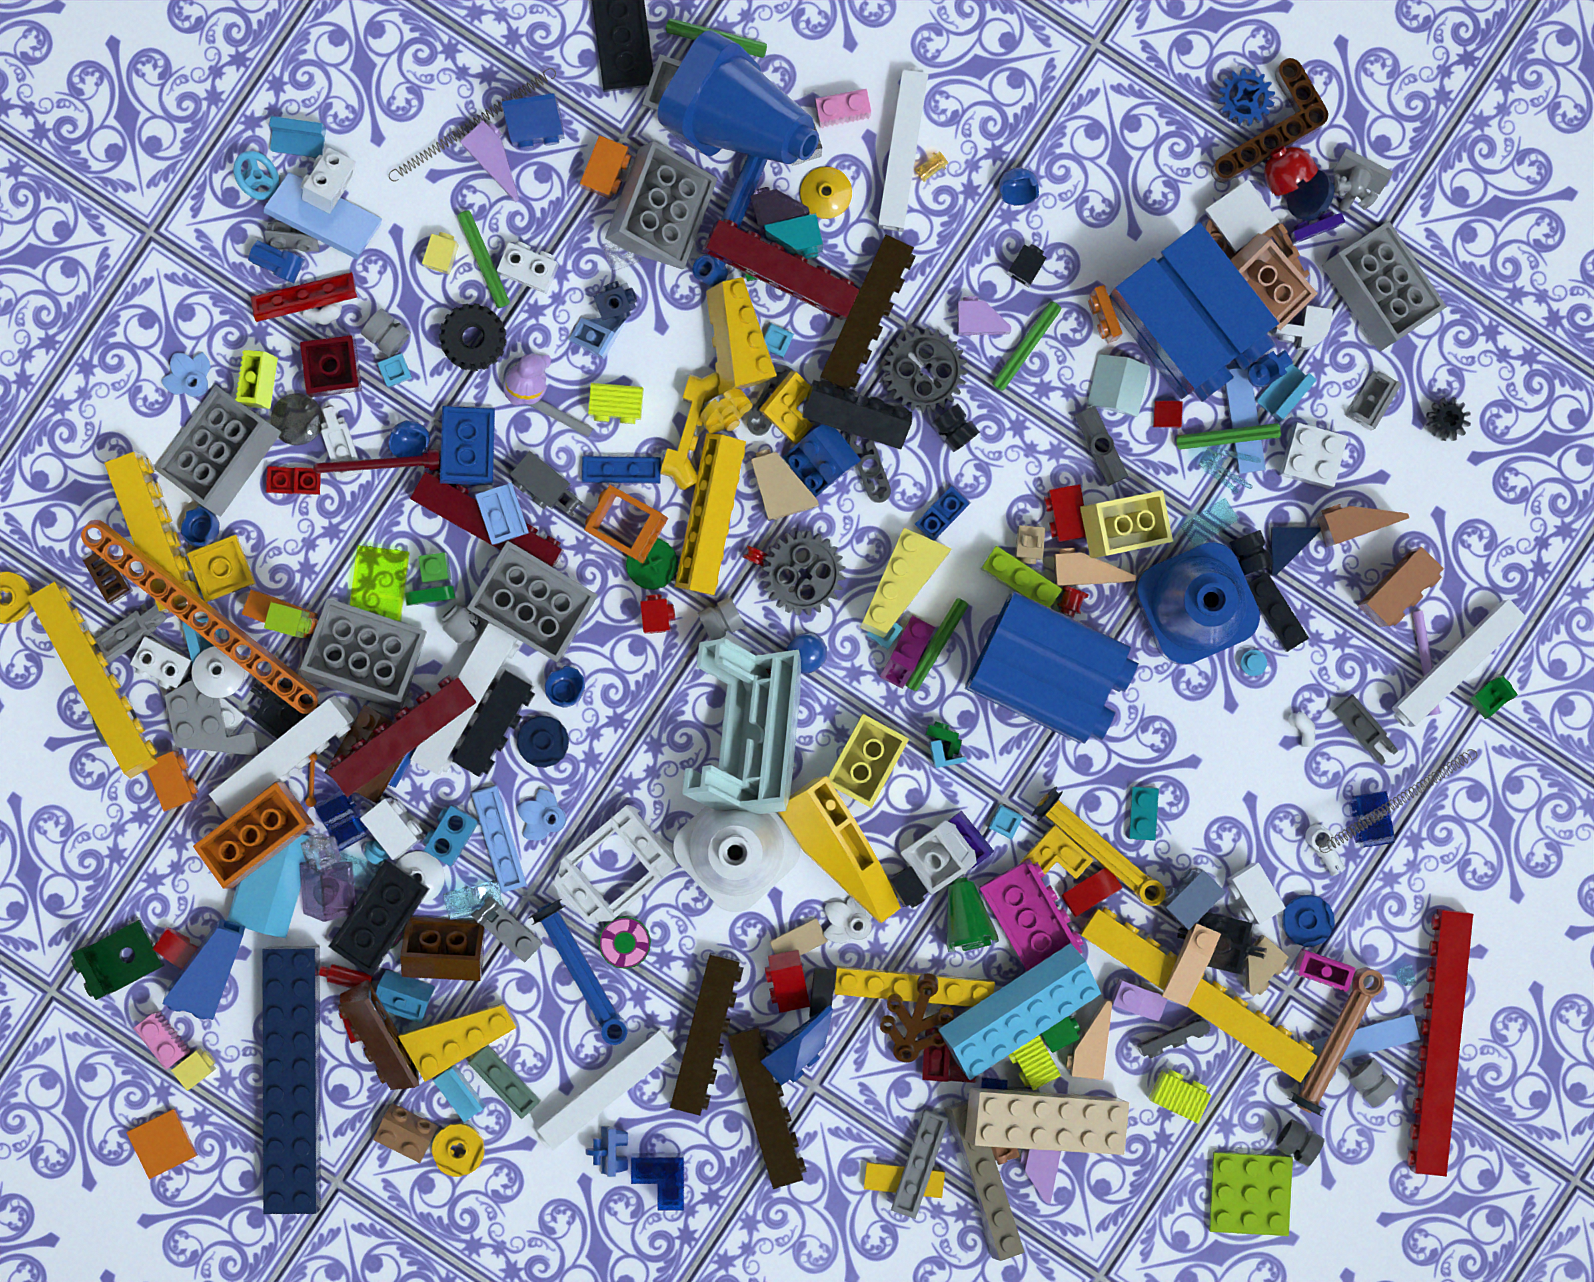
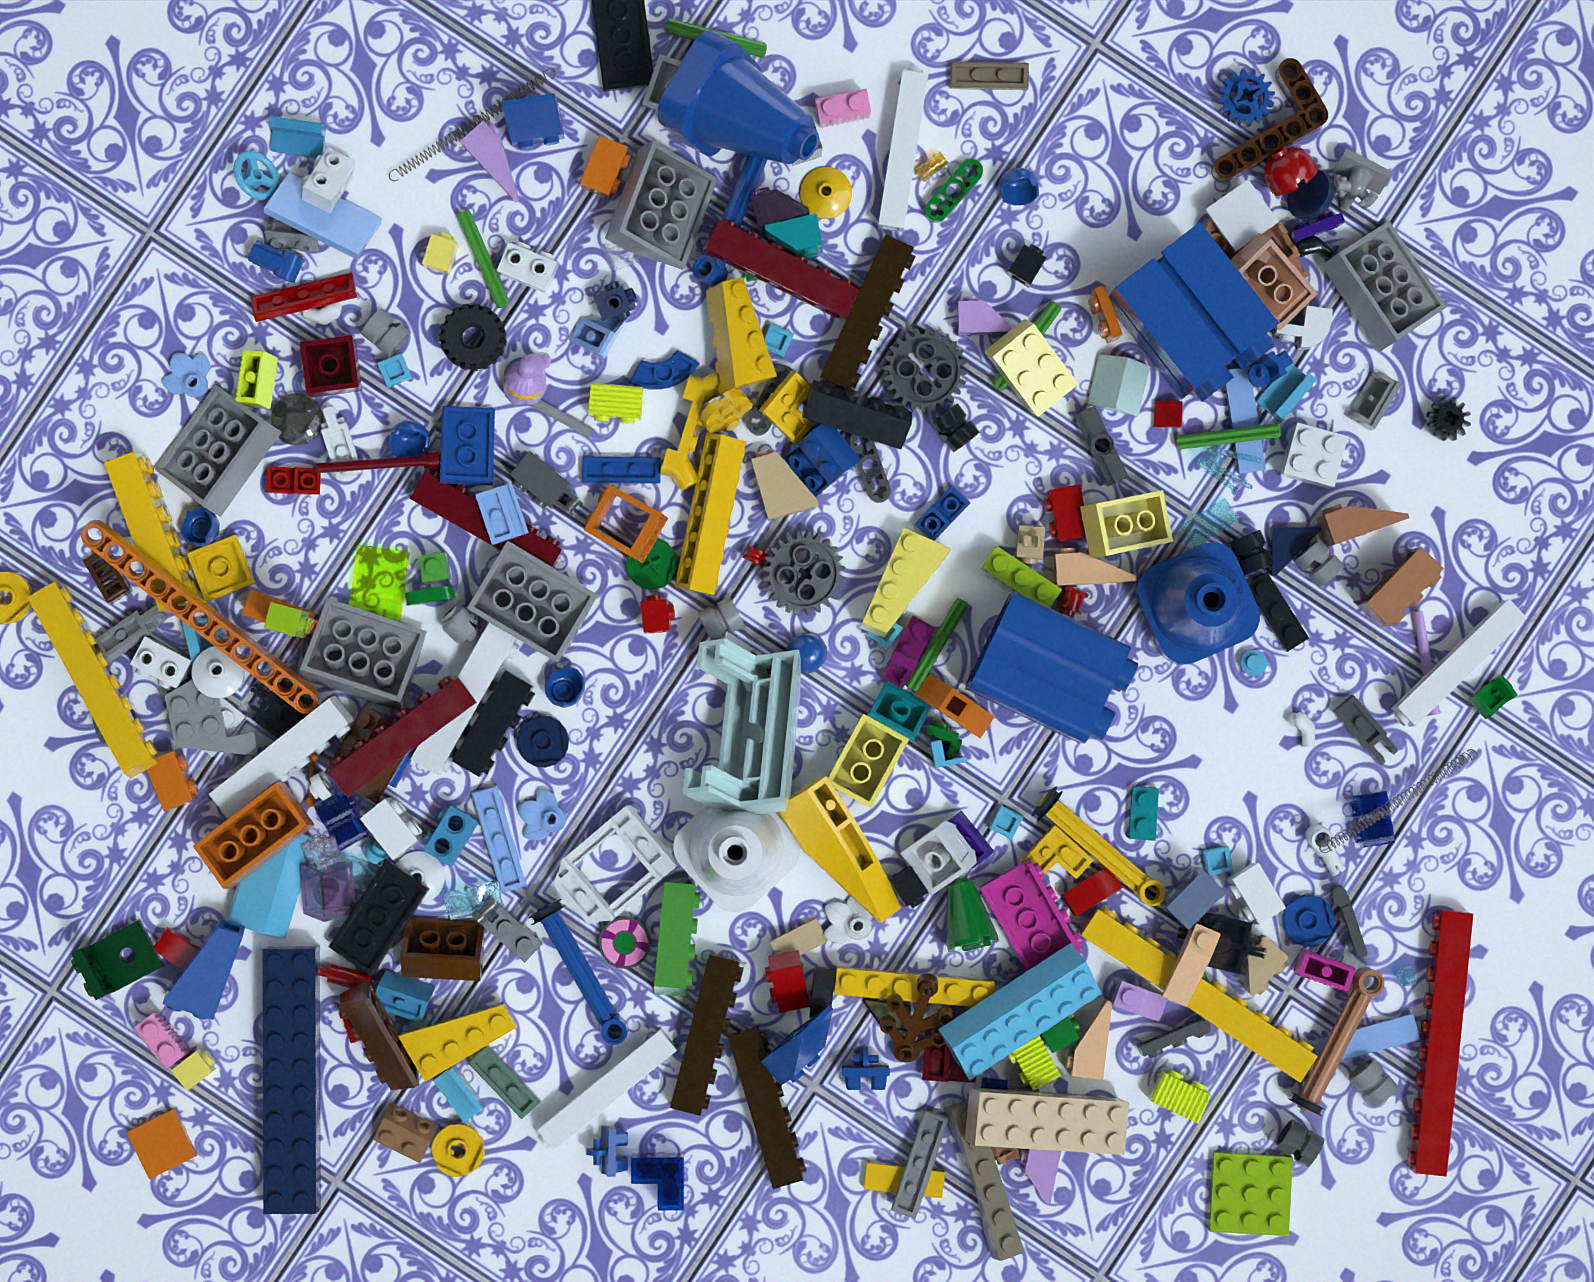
none -> white plate [308,771,336,801]
none -> blue tile [629,350,700,390]
none -> bright green wedge [654,882,700,997]
none -> blue hips [842,1047,890,1090]
none -> olive tile [863,997,911,1032]
none -> teal slope [867,681,932,741]
none -> orange slope [915,673,995,739]
none -> green beam [925,159,983,223]
none -> dark tan tile [950,61,1029,91]
none -> light yellow brick [984,319,1078,417]
none -> medium azure tile [1202,845,1234,876]
none -> black arm [1295,236,1335,260]
none -> light grey wheel [1295,538,1345,588]
none -> dark grey hinge [1330,886,1368,958]

